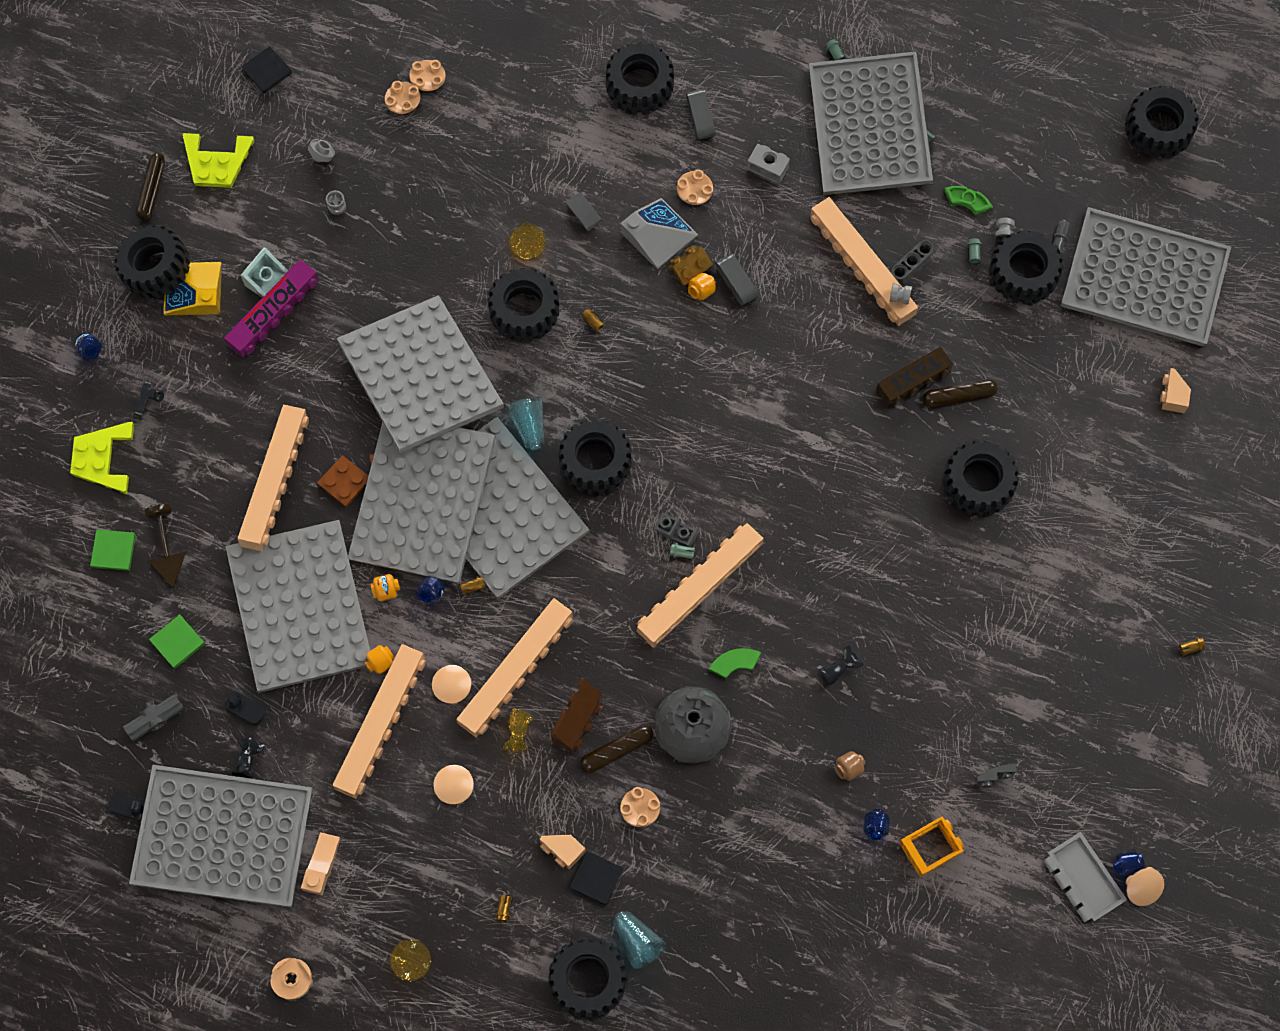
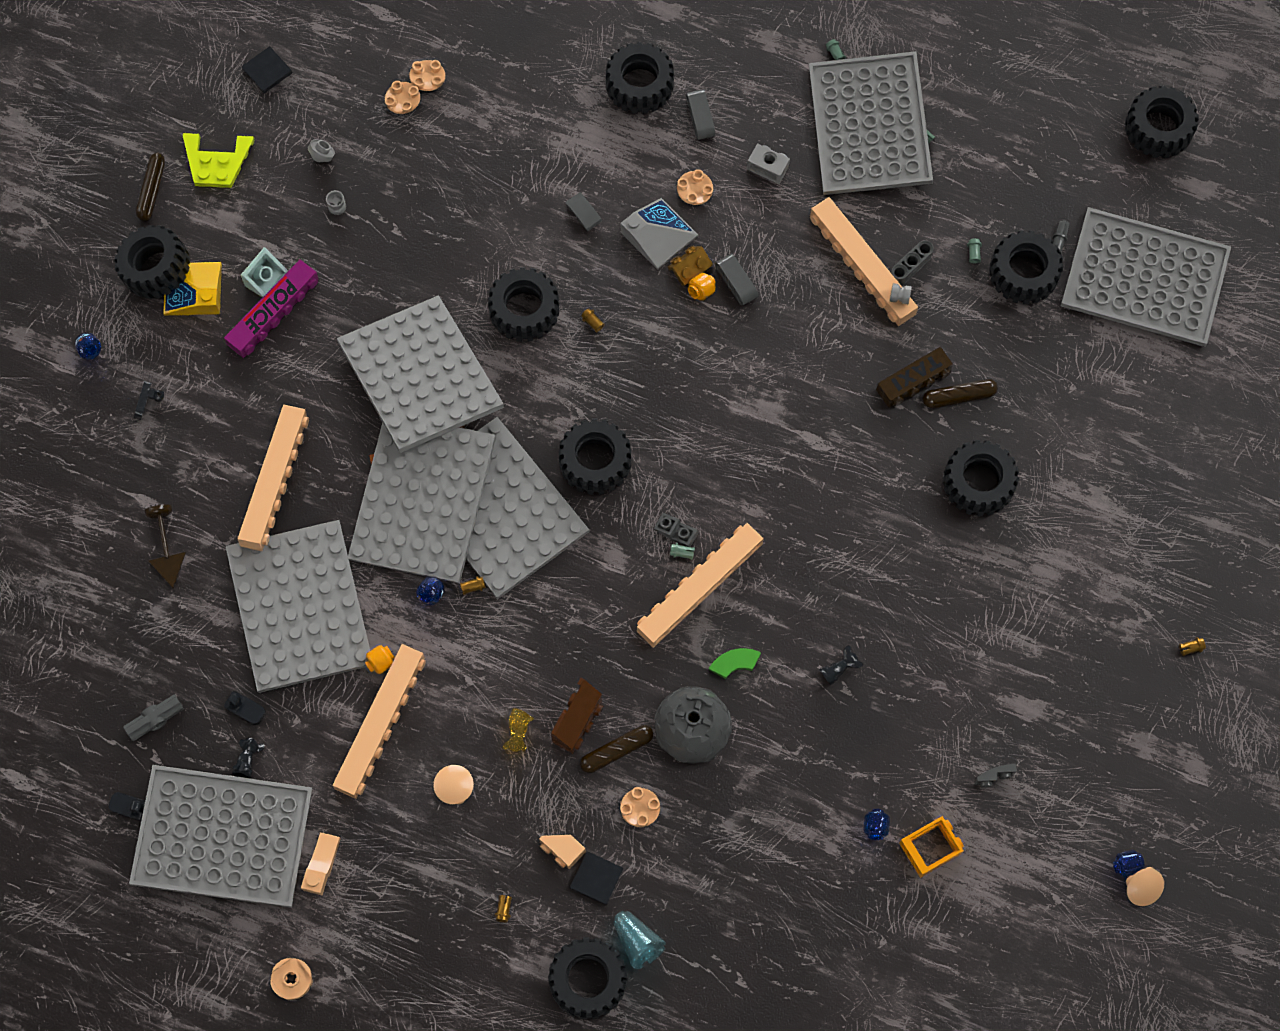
neon yellow wing [70,422,134,494] -> none
bright green tile [90,529,136,571] -> none
bright green tile [149,615,205,669] -> none
dark orange plate [317,455,369,508] -> none
light orange head [371,574,400,602] -> none
clear yellow dish [390,940,431,981] -> none
light nougat dish [432,665,471,704] -> none
light nougat brick [456,598,573,738] -> none
clear light blue cone [505,396,544,451] -> none
clear yellow dish [509,222,546,259] -> none
medium nougat head [835,751,865,781] -> none
bright green tile [944,186,993,216] -> none
light grey wheel [995,218,1015,242] -> none
light grey hinge [1043,832,1127,923] -> none
light nougat slope [1160,368,1191,413] -> none

